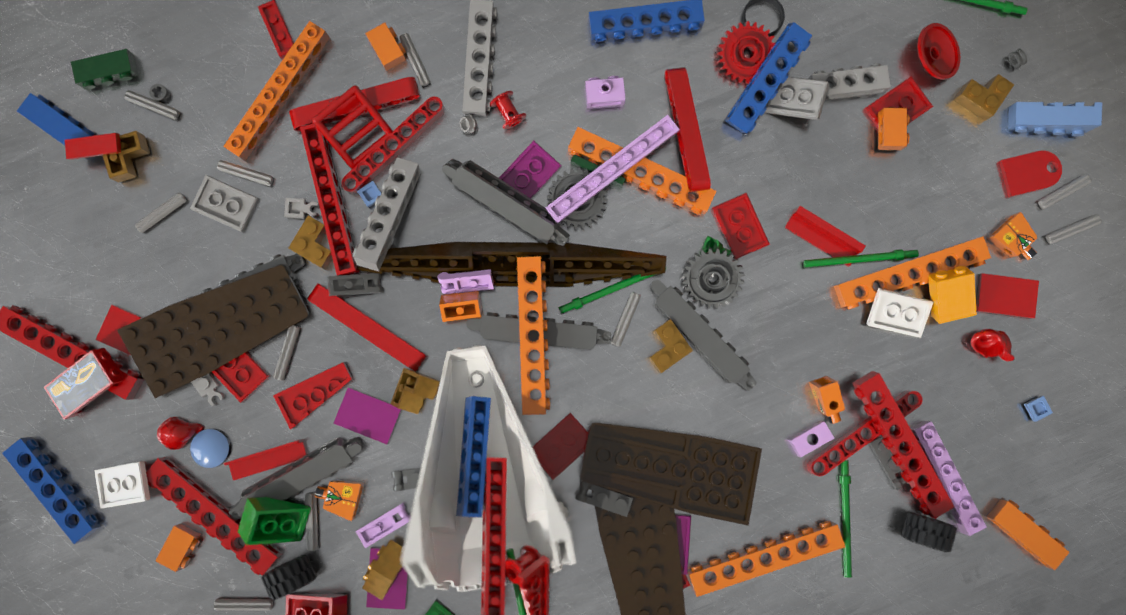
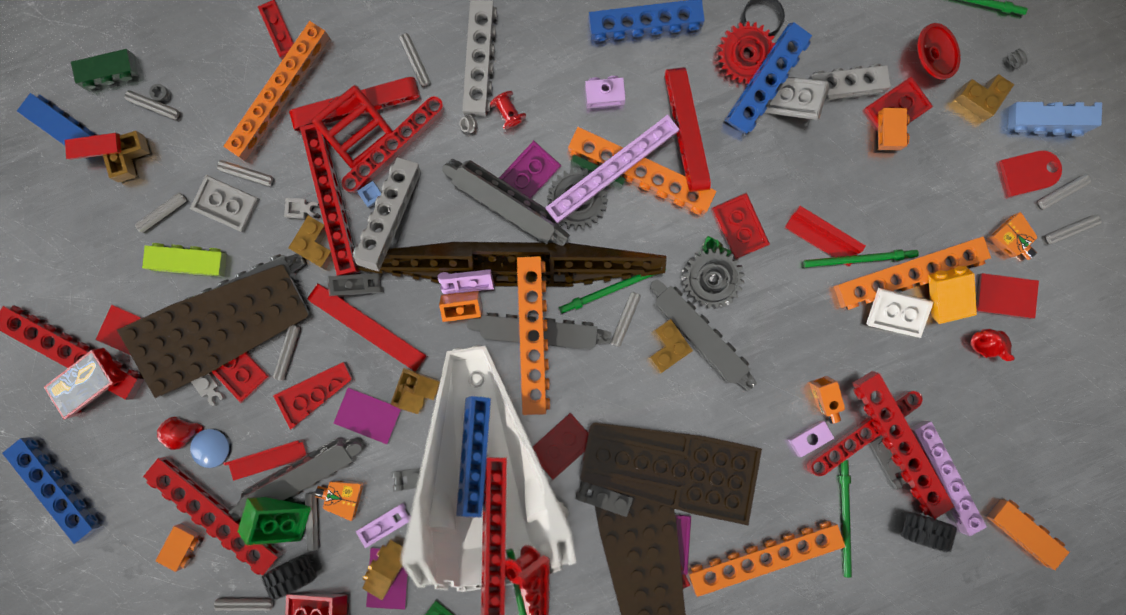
white tile [94,461,150,509] -> none
orange brick [365,22,406,71] -> none
medium blue plate [1024,396,1053,422] -> none
none -> lime brick [142,243,227,277]

